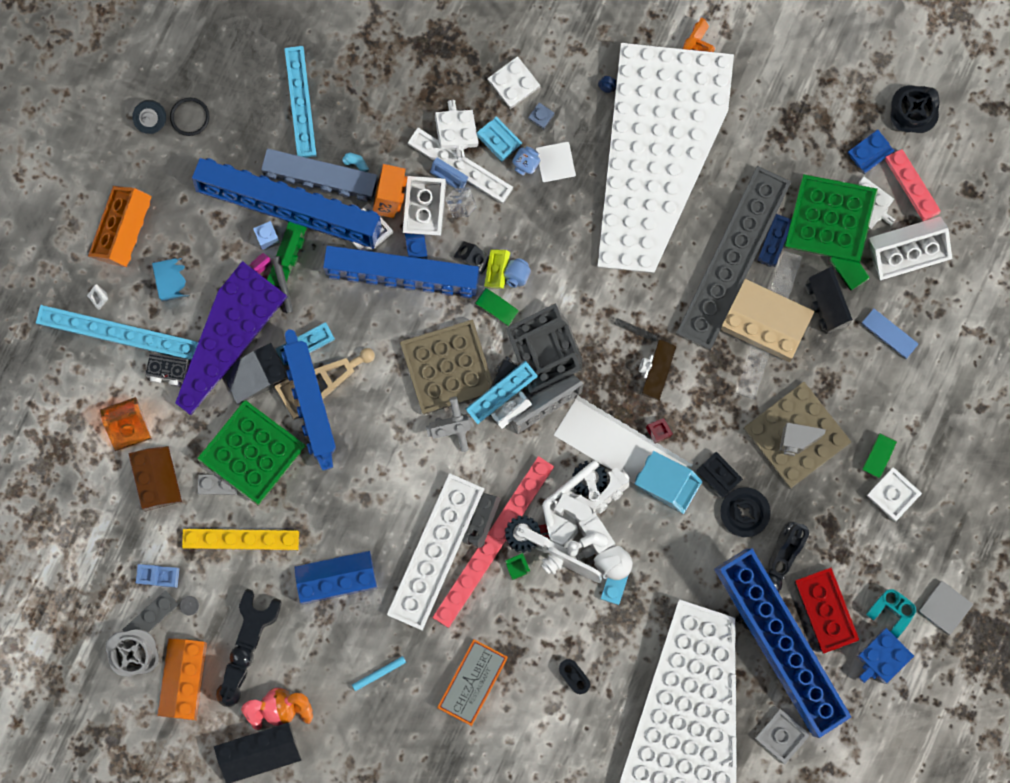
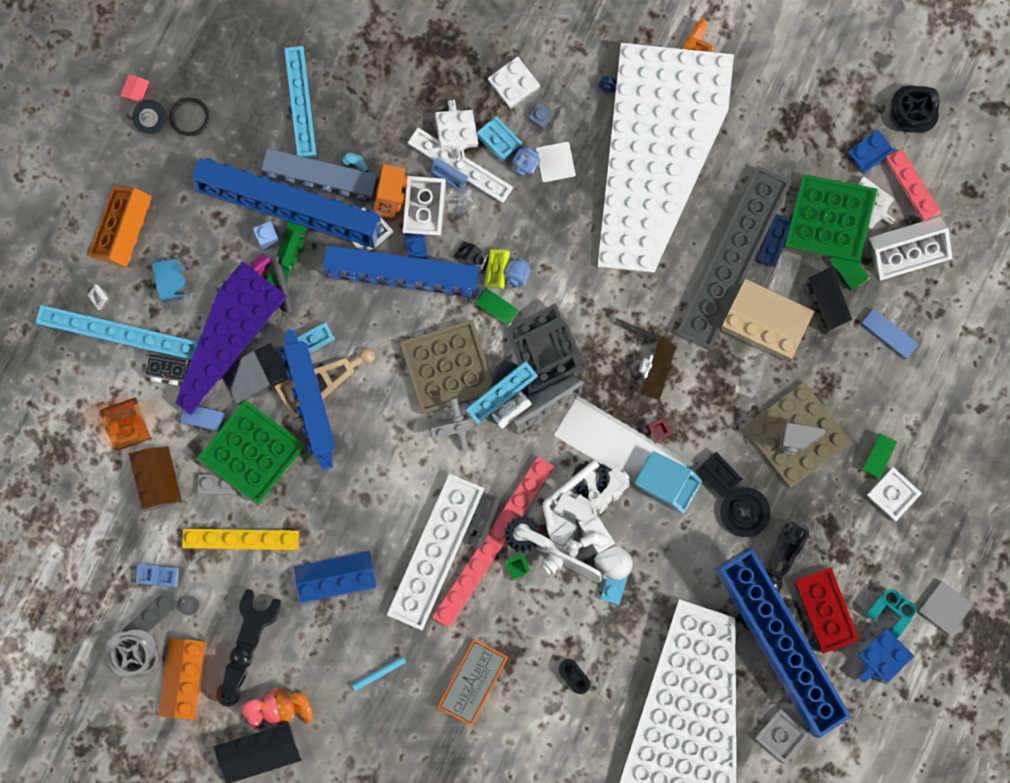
none -> coral piece [120,74,149,104]
none -> medium blue slope [180,407,225,432]

